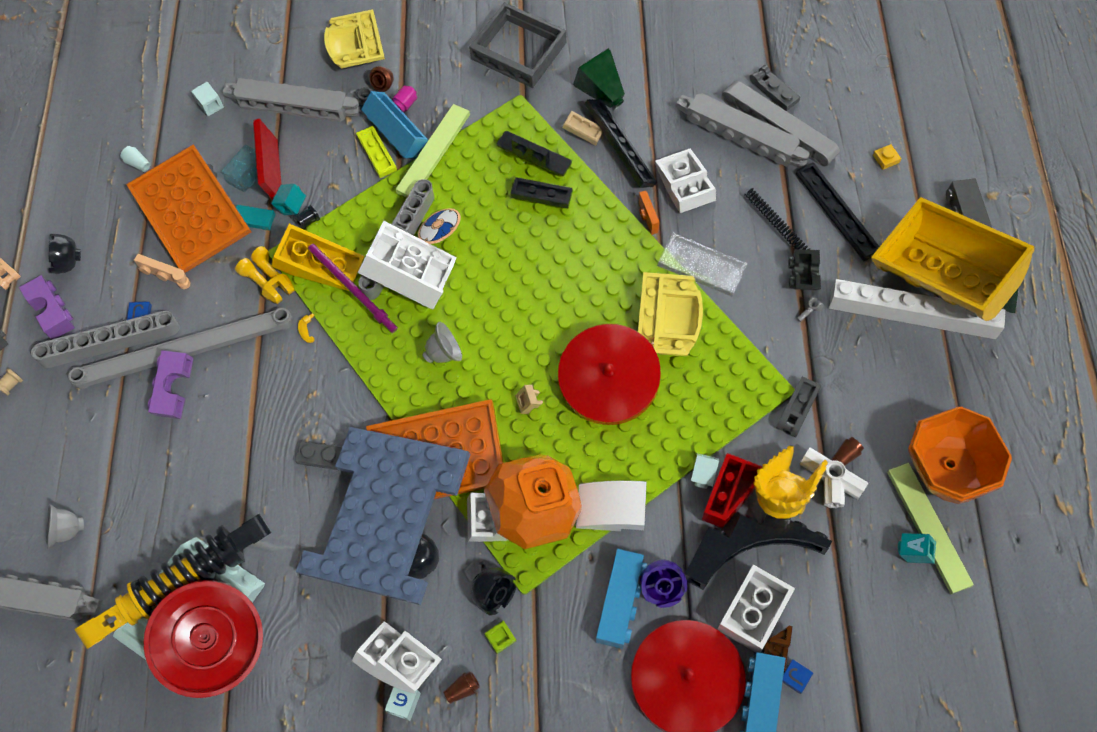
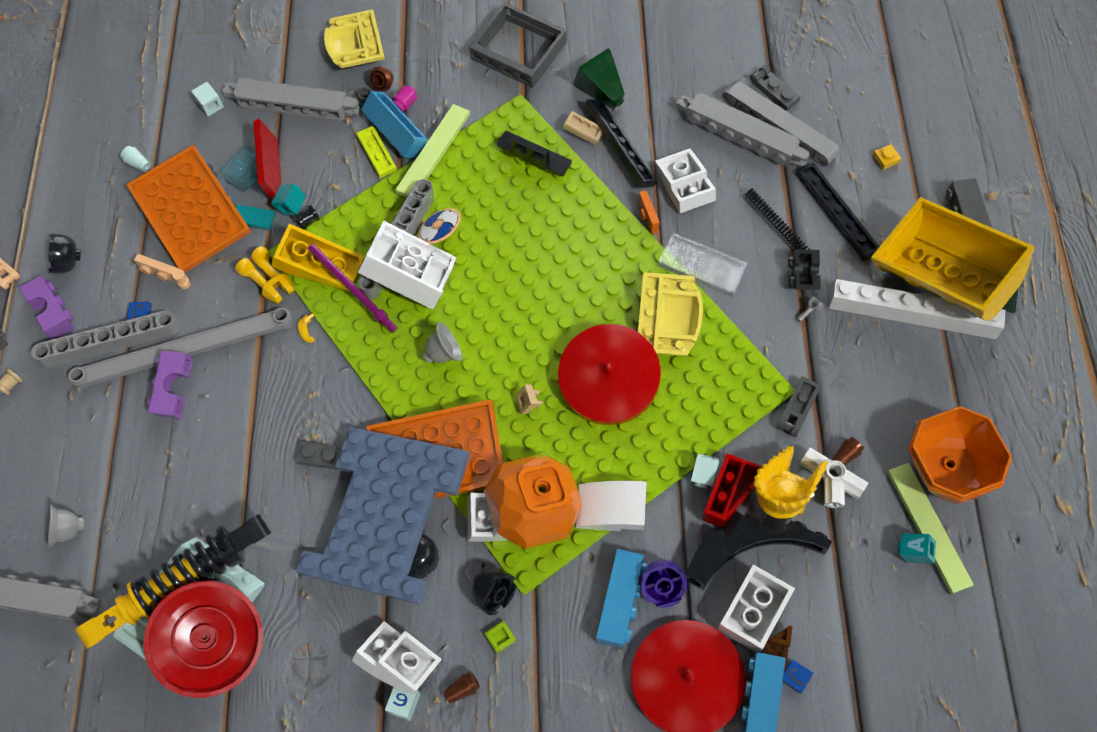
black plate [511,177,573,209] -> none

